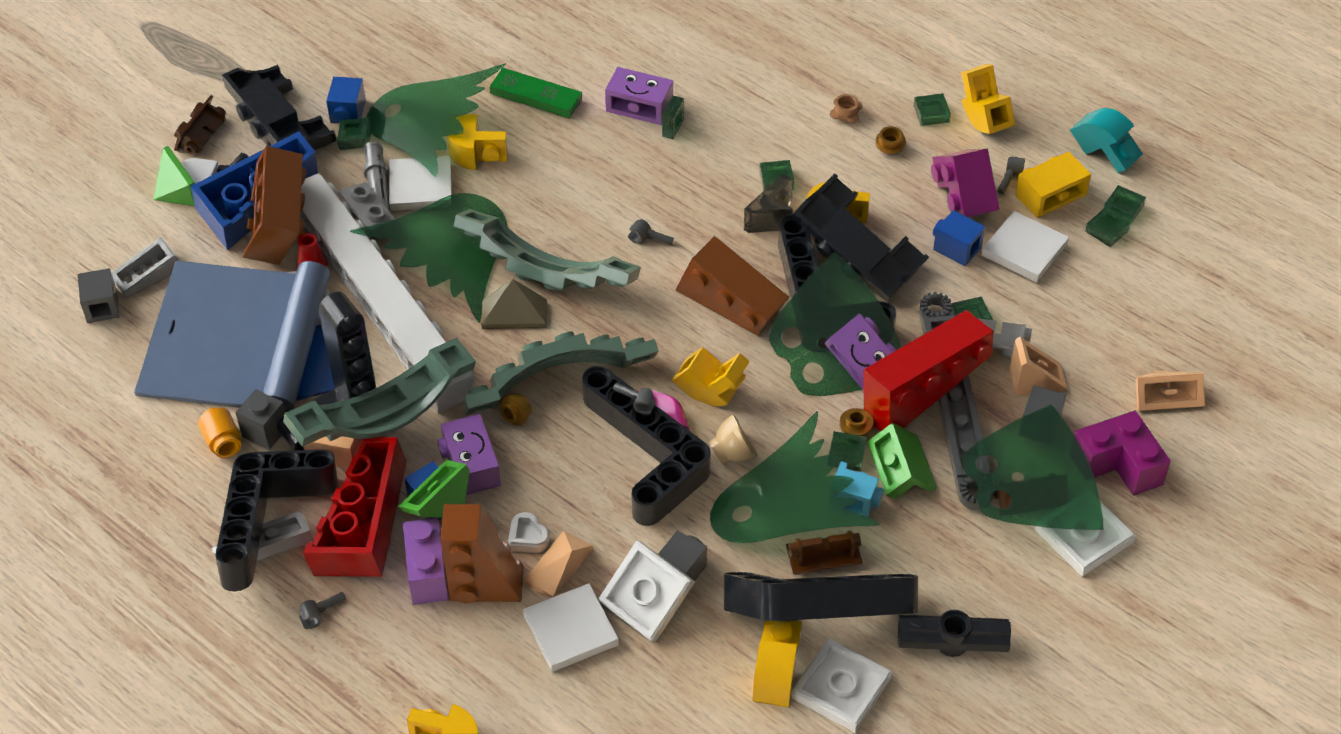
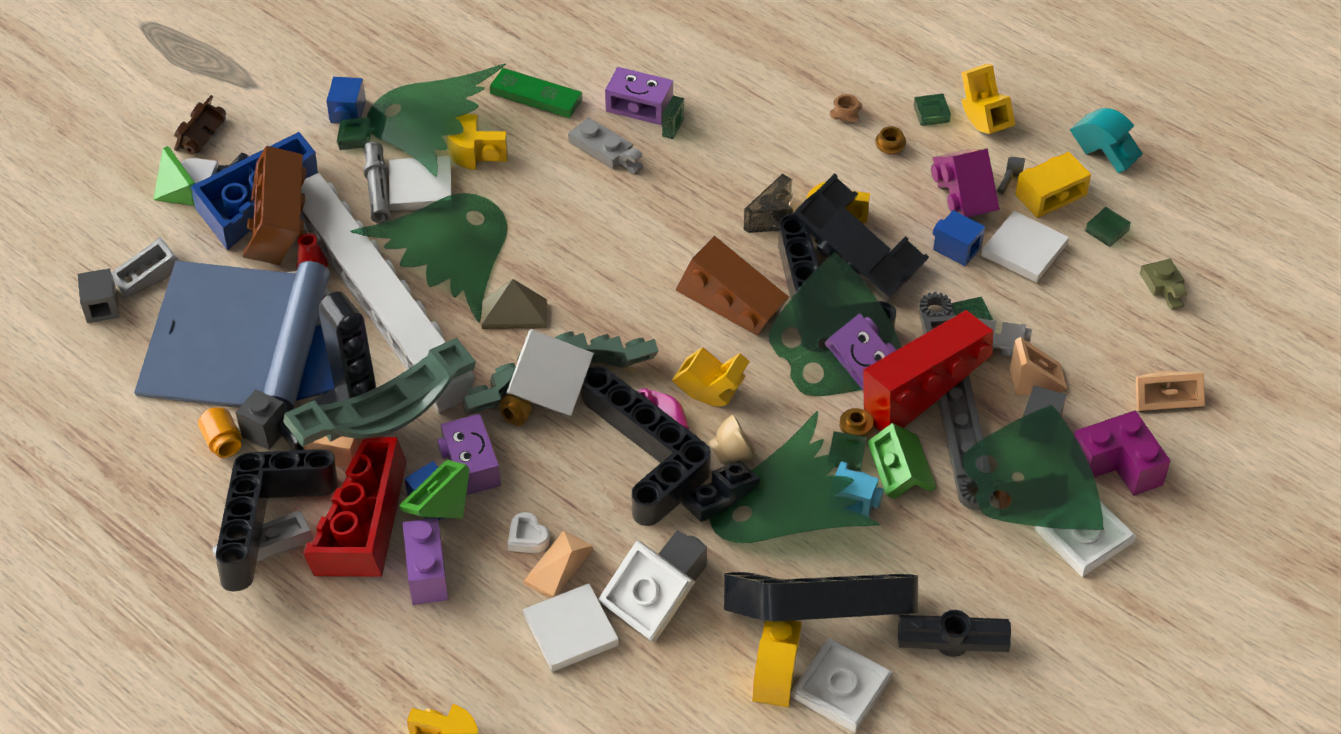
black bracket [222,65,336,151] -> none
dark grey hand [300,592,346,629] -> none
light grey hinge [338,182,397,241] -> none
dark orange wedge [440,504,524,604] -> none
sand green piece [453,209,641,291] -> none
dark grey hand [613,383,656,415] -> none
dark grey hand [628,219,674,245] -> none
clear green tile [759,160,794,193] -> none
reddish brown hinge [786,530,863,575] -> none
clear green tile [1103,185,1146,225] -> none
none -> white tile [506,329,594,416]
none -> light grey plate [568,117,643,174]
none -> black slope [682,461,760,522]
none -> olive plate [1140,259,1187,310]

